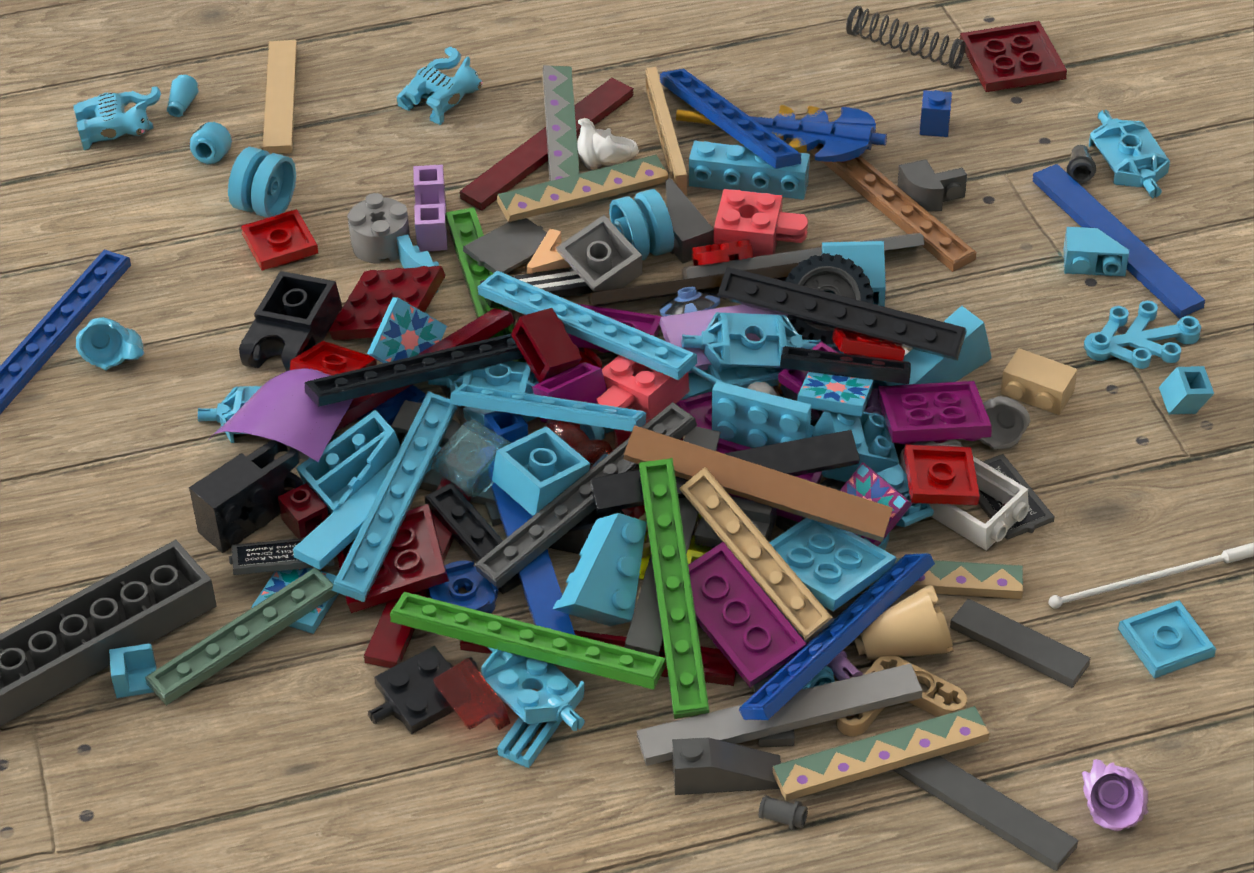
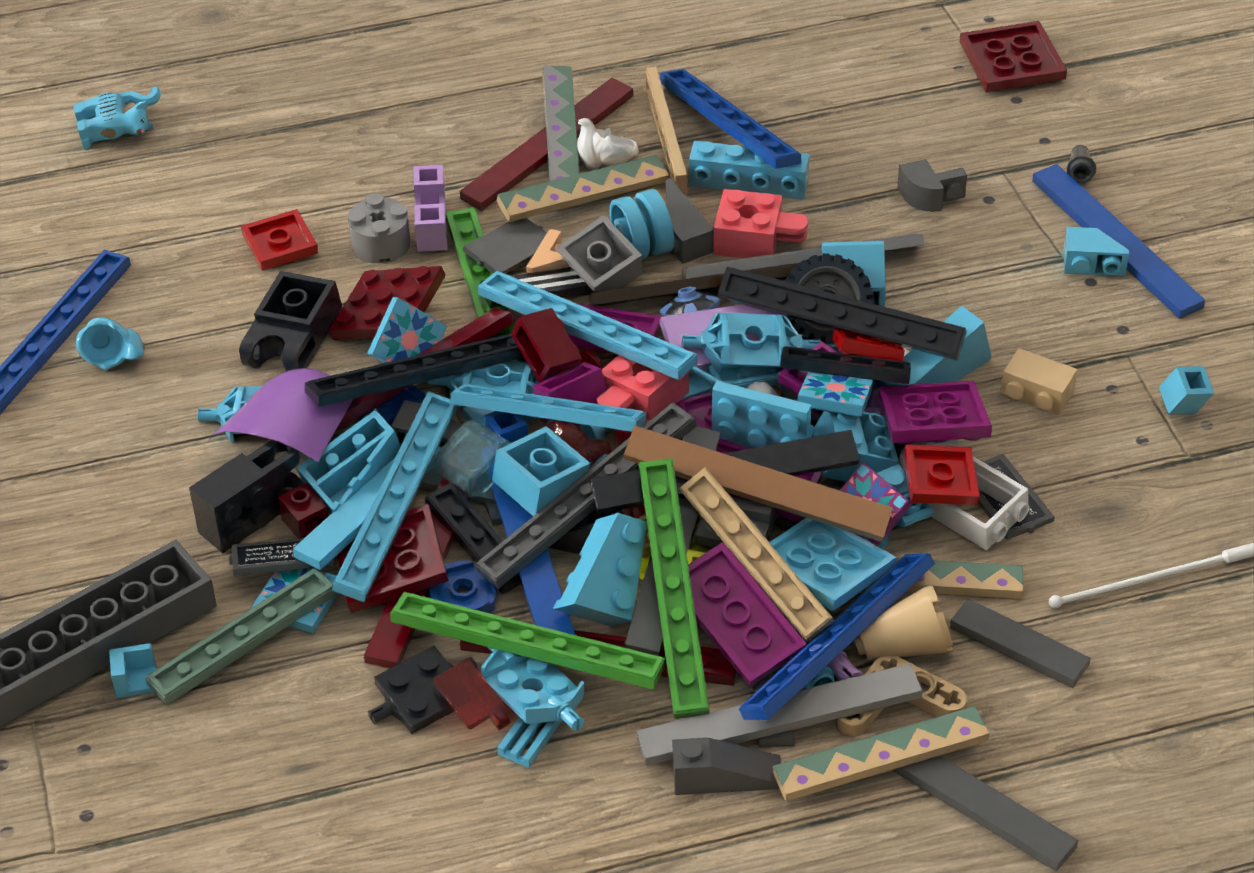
medium azure cone [167,75,198,117] -> none
medium azure head [189,122,232,164] -> none
medium azure wheel [228,146,296,218] -> none
tan tile [263,40,297,154] -> none
red plate [290,341,377,376] -> none
medium azure animal [396,47,483,125] -> none
medium azure slope [397,234,439,293] -> none
blue animal [676,105,887,162] -> none
red plate [692,239,753,266] -> none
dark grey pin [758,795,808,830] -> none
medium nougat tile [810,144,977,272] -> none
dark grey piece [846,5,966,69] -> none
blue brick [919,90,952,137] -> none
light grey hair [964,396,1031,450] -> none
lavender hair [1082,759,1148,831] -> none
medium azure plant [1084,301,1201,369] -> none
medium azure plate [1089,110,1170,198] -> none
medium azure tile [1118,600,1216,678] -> none

